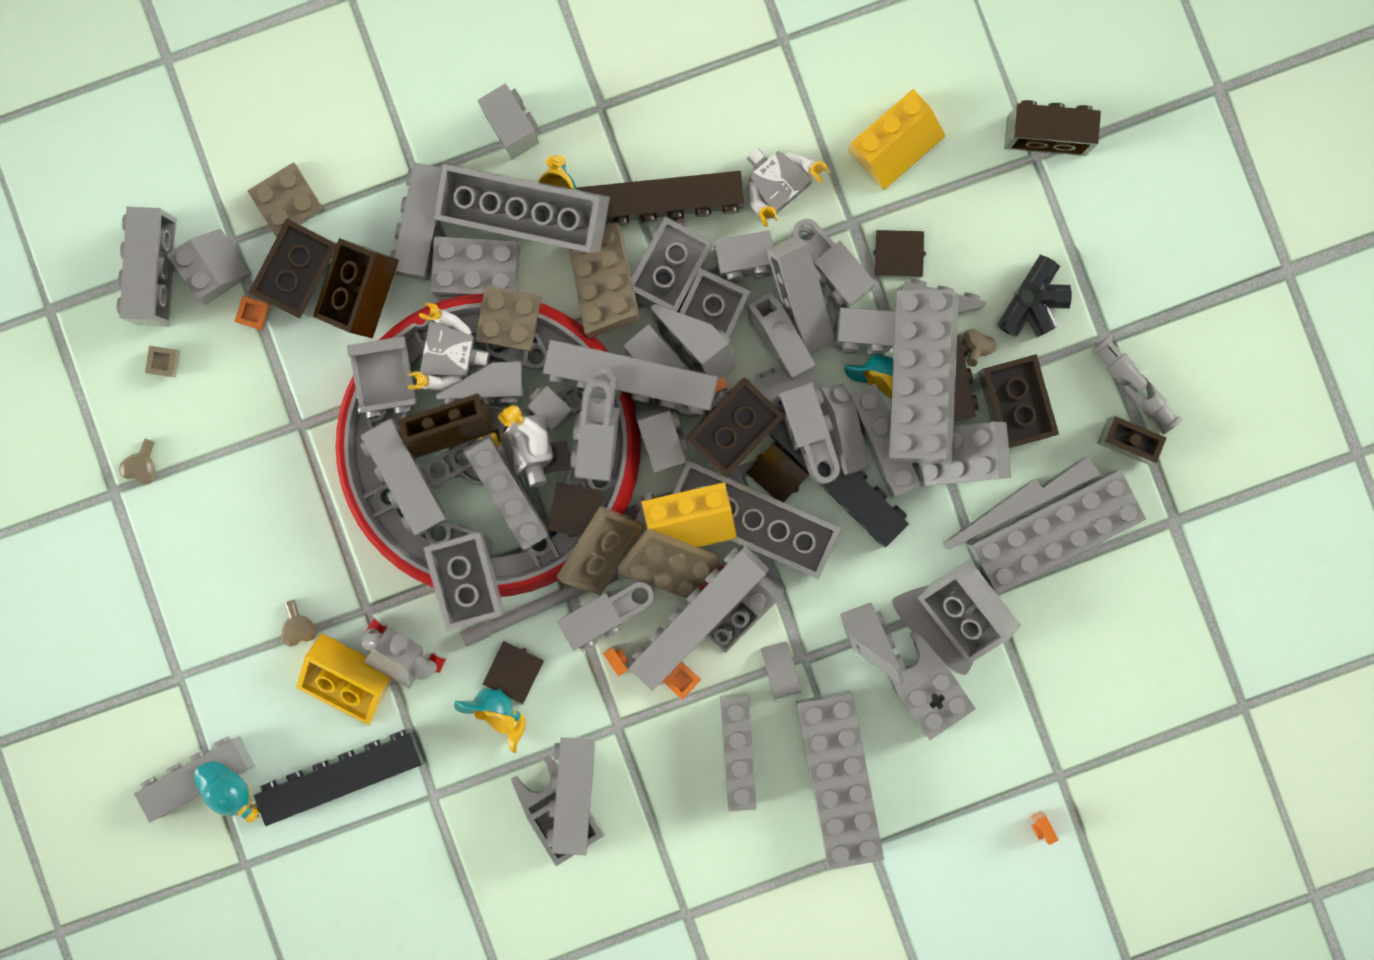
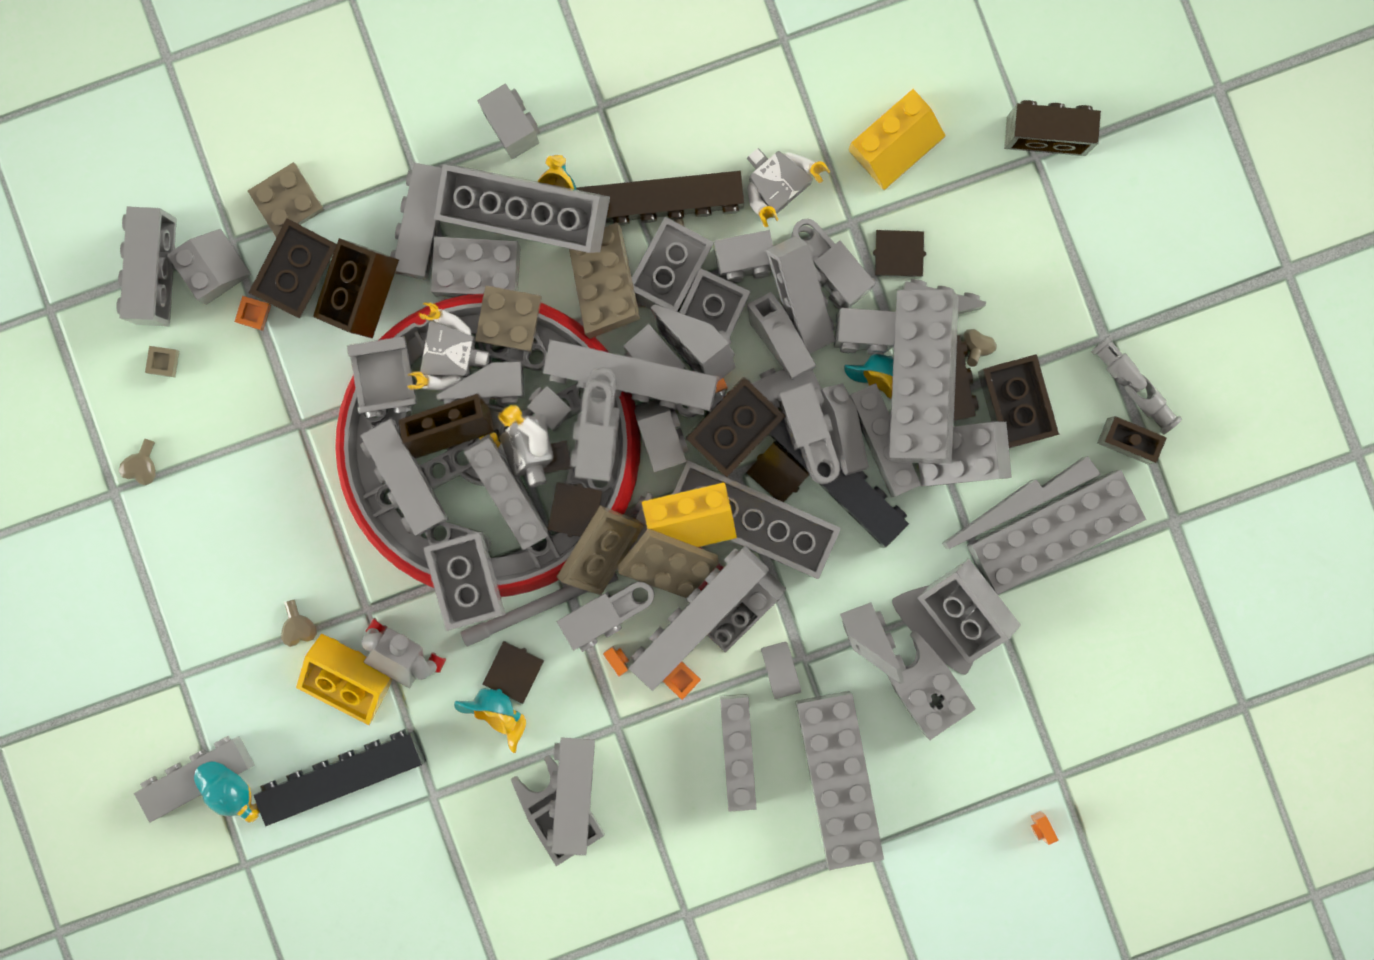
black piece [996,254,1072,338] -> none

